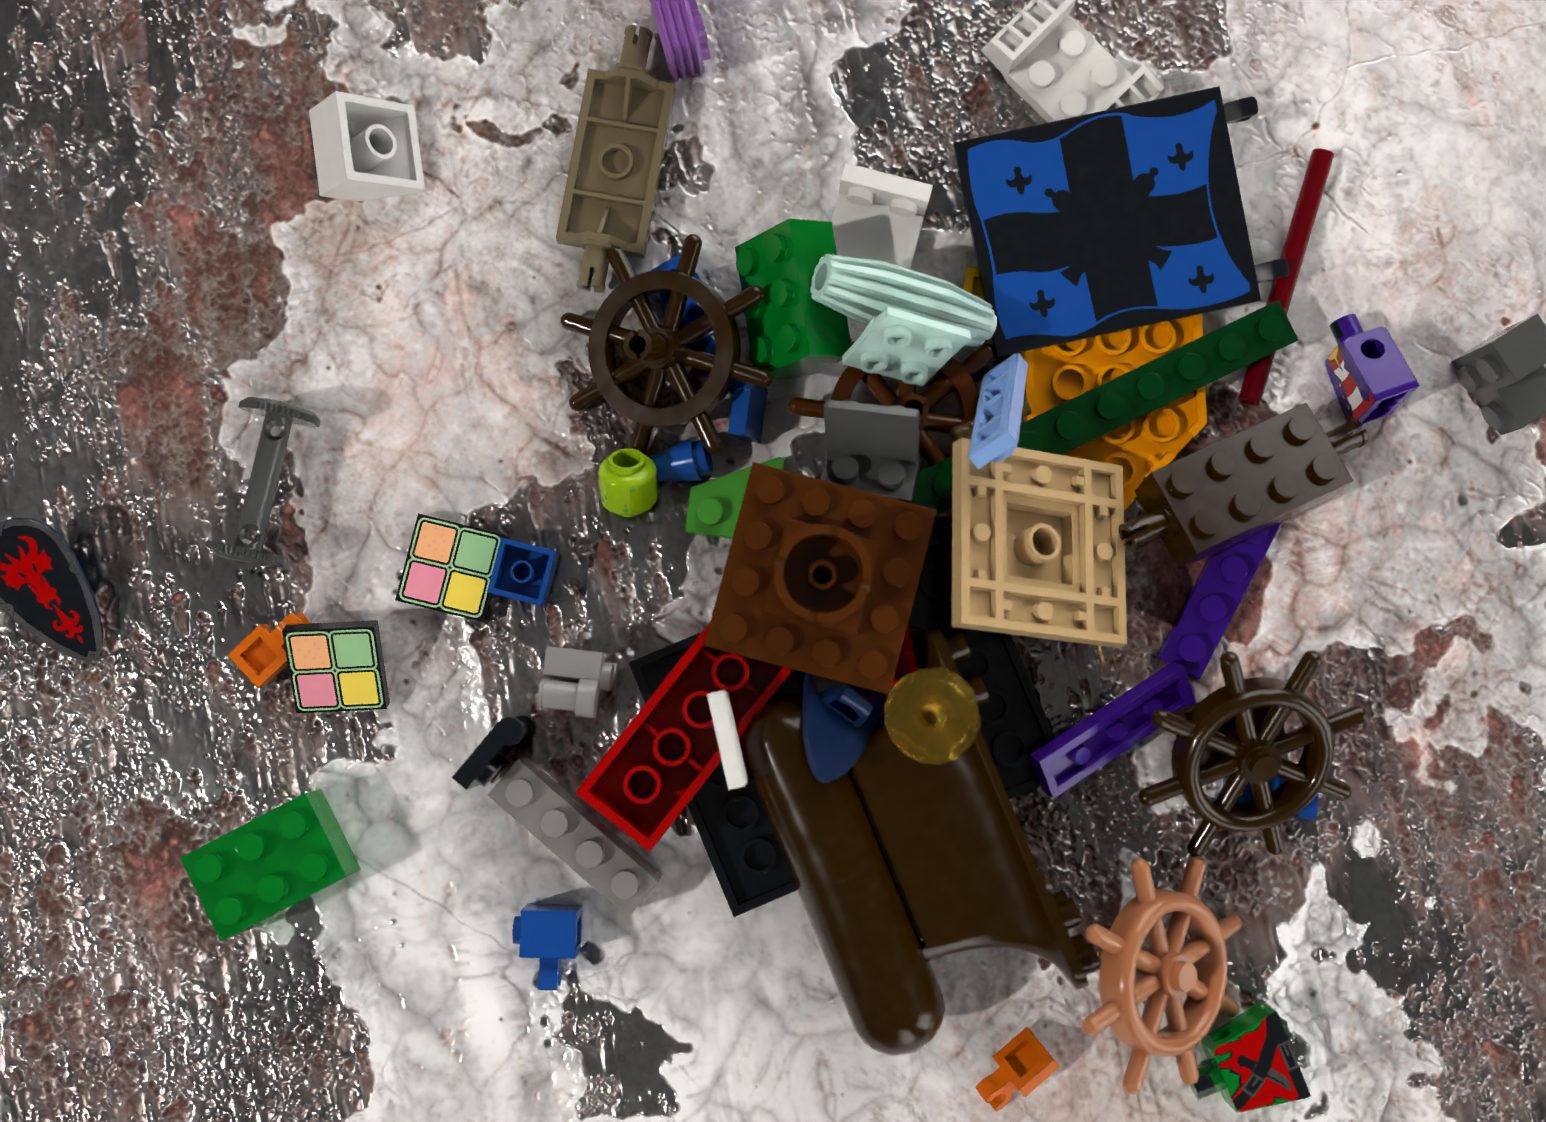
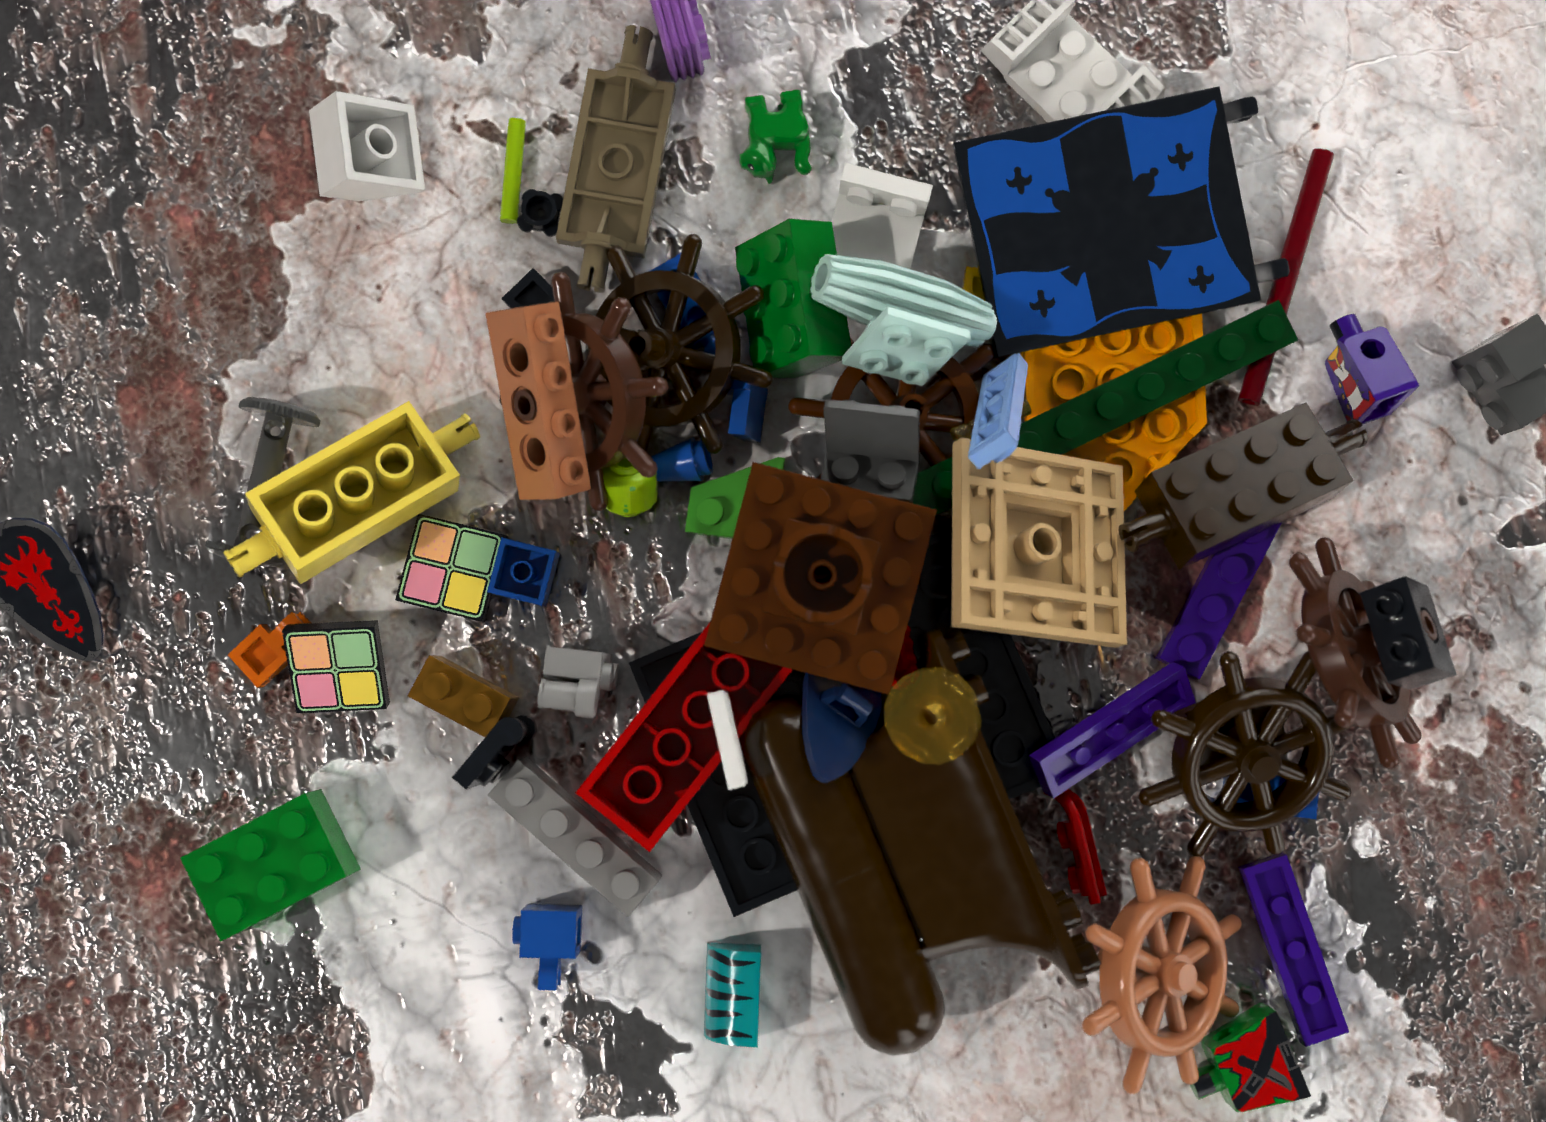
orange plate [975,1027,1060,1112] -> none
none -> light yellow brick [223,401,480,584]
none -> pearl gold brick [407,655,519,737]
none -> brick [485,272,668,511]
none -> lime piece [500,118,526,224]
none -> black plate [501,268,555,309]
none -> black plate [517,189,563,237]
none -> teal brick [704,943,761,1047]
none -> green animal [739,90,812,184]
none -> red piece [1044,789,1108,905]
none -> dark purple plate [1238,853,1349,1047]
none -> reddish brown brick [1289,537,1457,769]

